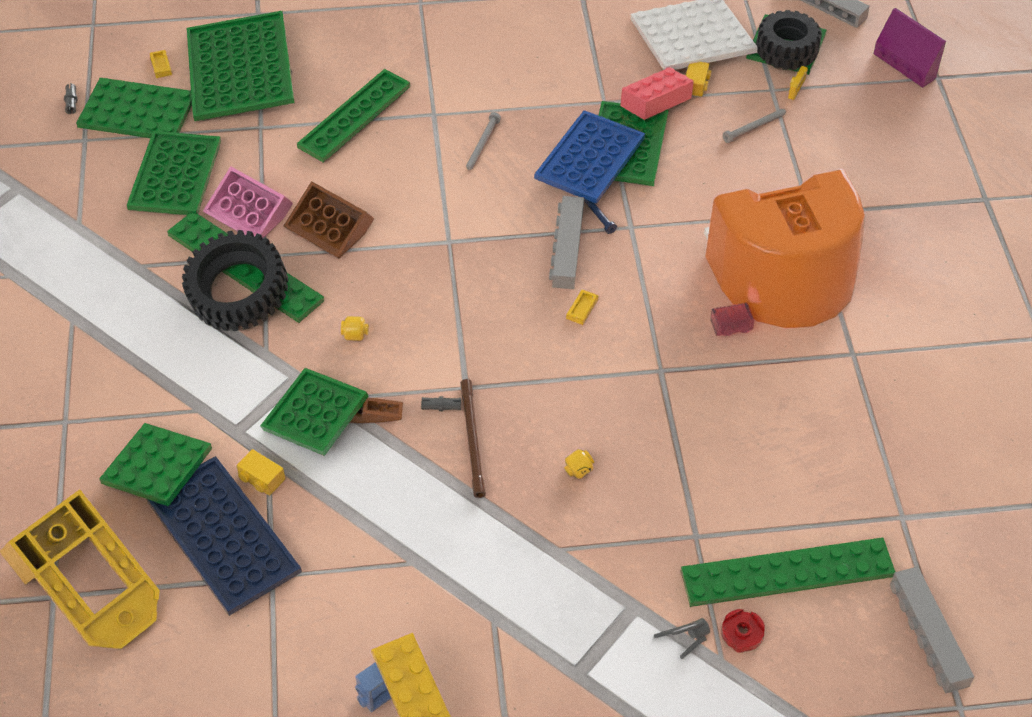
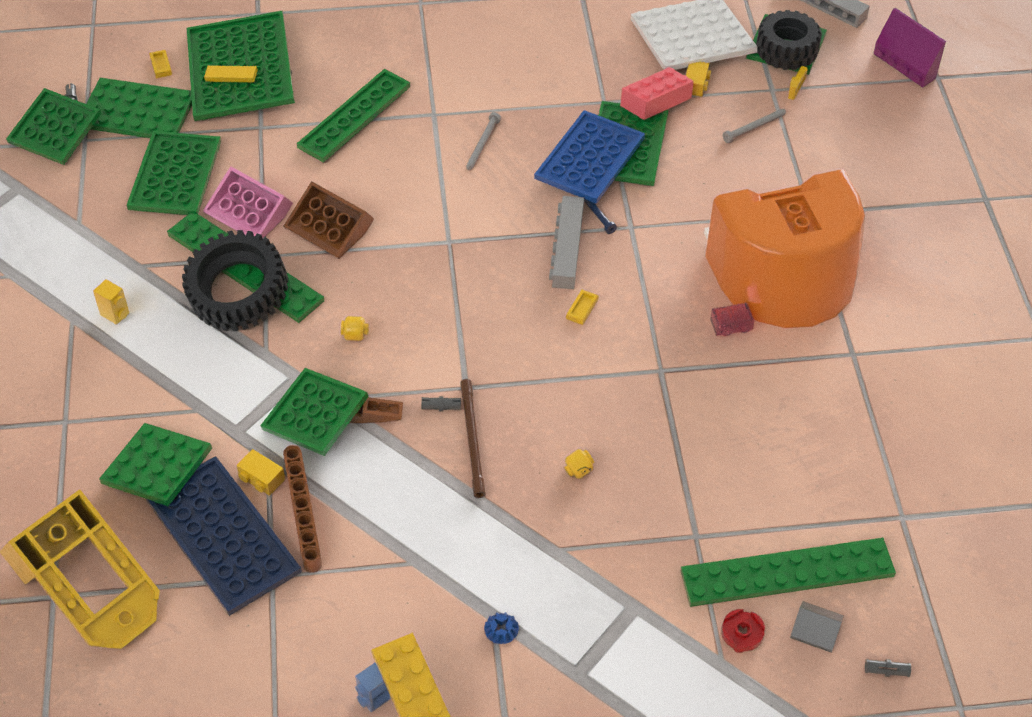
dark grey plant [654,618,710,659] -> none
light grey brick [890,567,974,694] -> none
none -> green plate [6,88,102,165]
none -> yellow brick [93,279,129,325]
none -> yellow tile [204,66,257,82]
none -> dark orange beam [283,445,322,573]
none -> blue gear [484,612,519,644]
none -> slope [790,601,844,653]
none -> dark grey pin [865,659,911,677]

